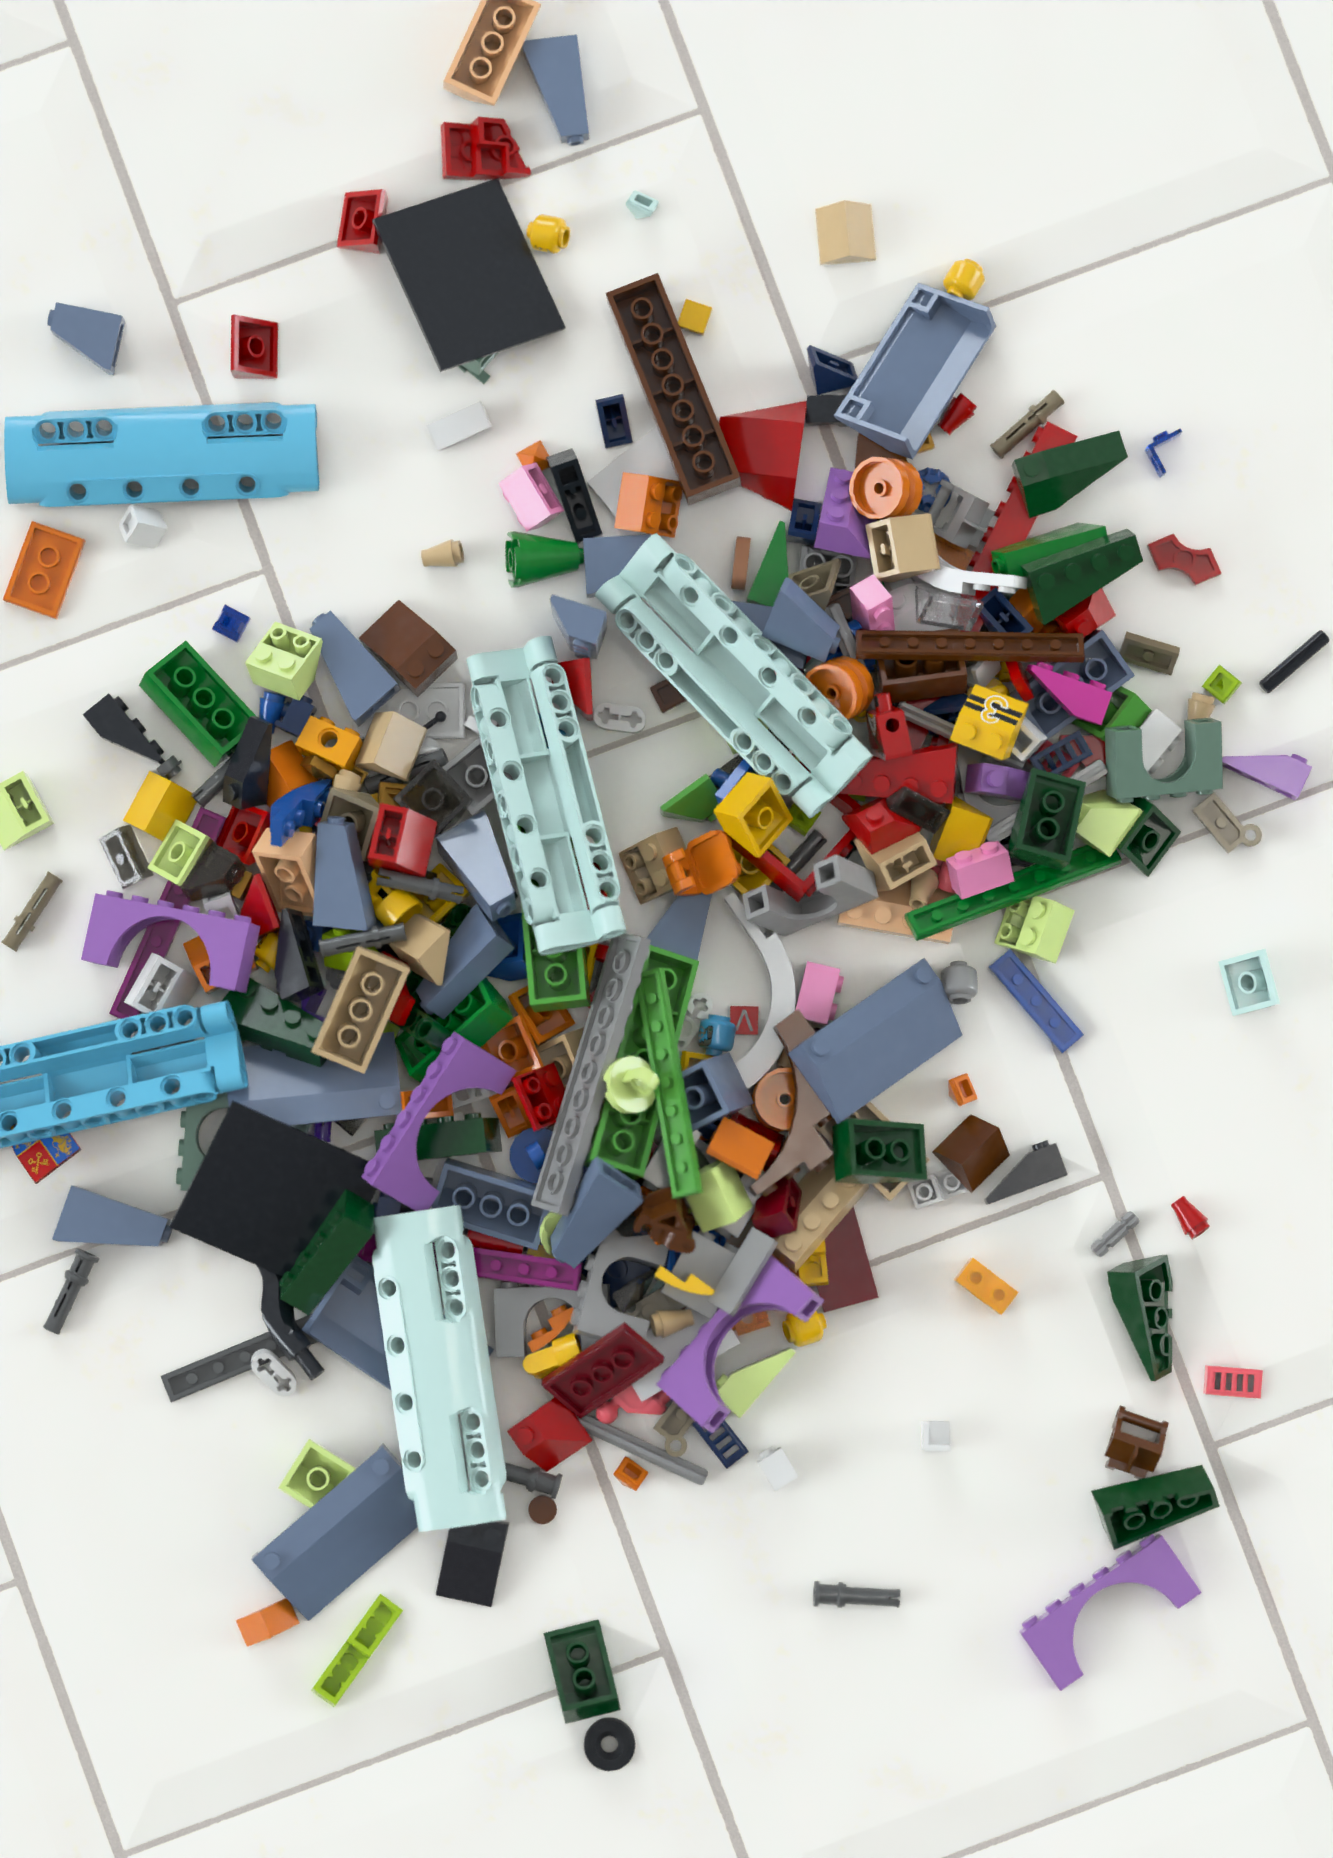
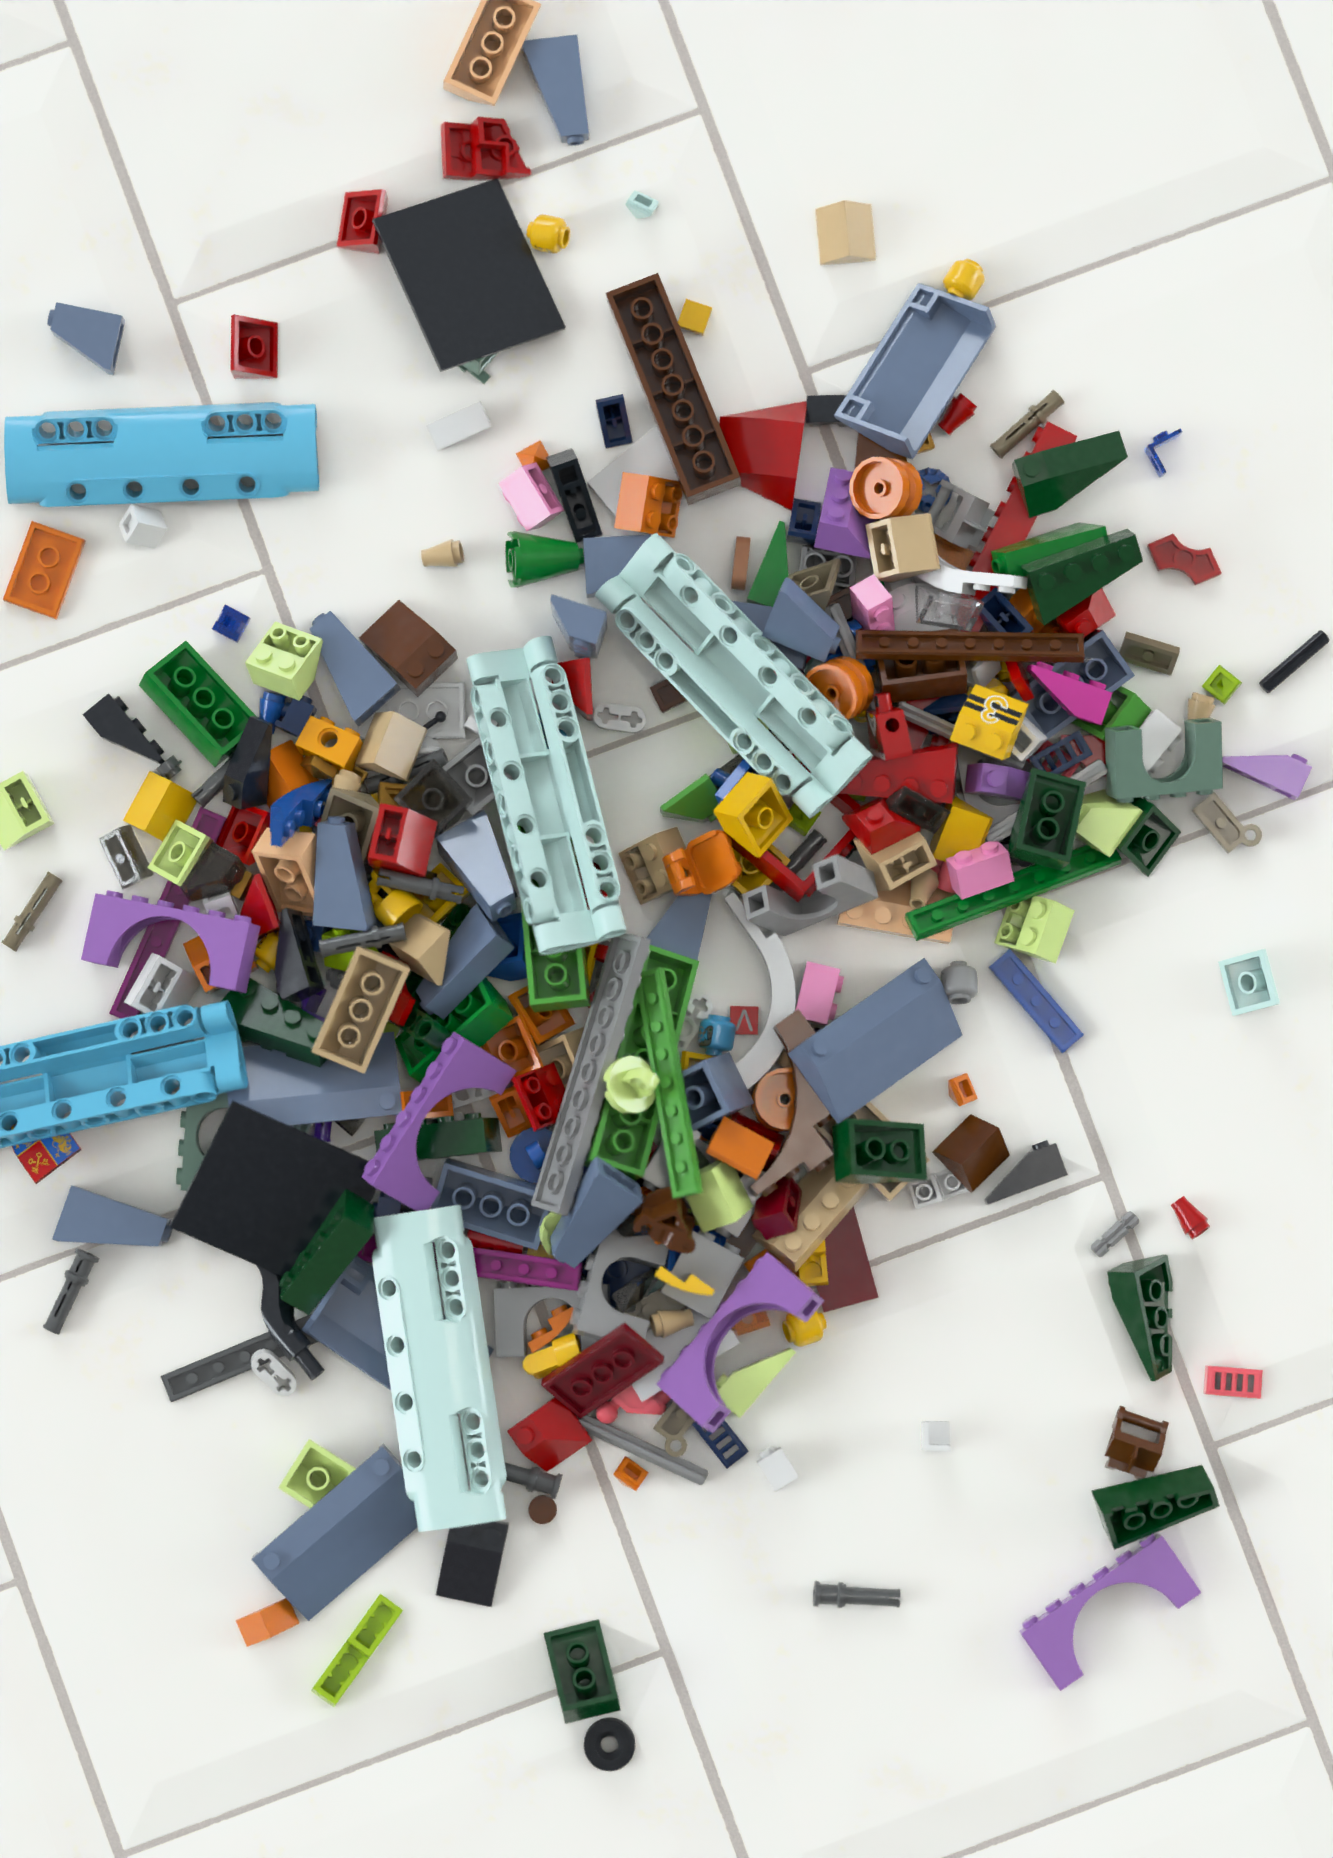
light grey tile [708,1227,778,1317] -> none
dark blue slope [806,345,858,395] -> none
light orange brick [954,1257,1019,1315] -> none

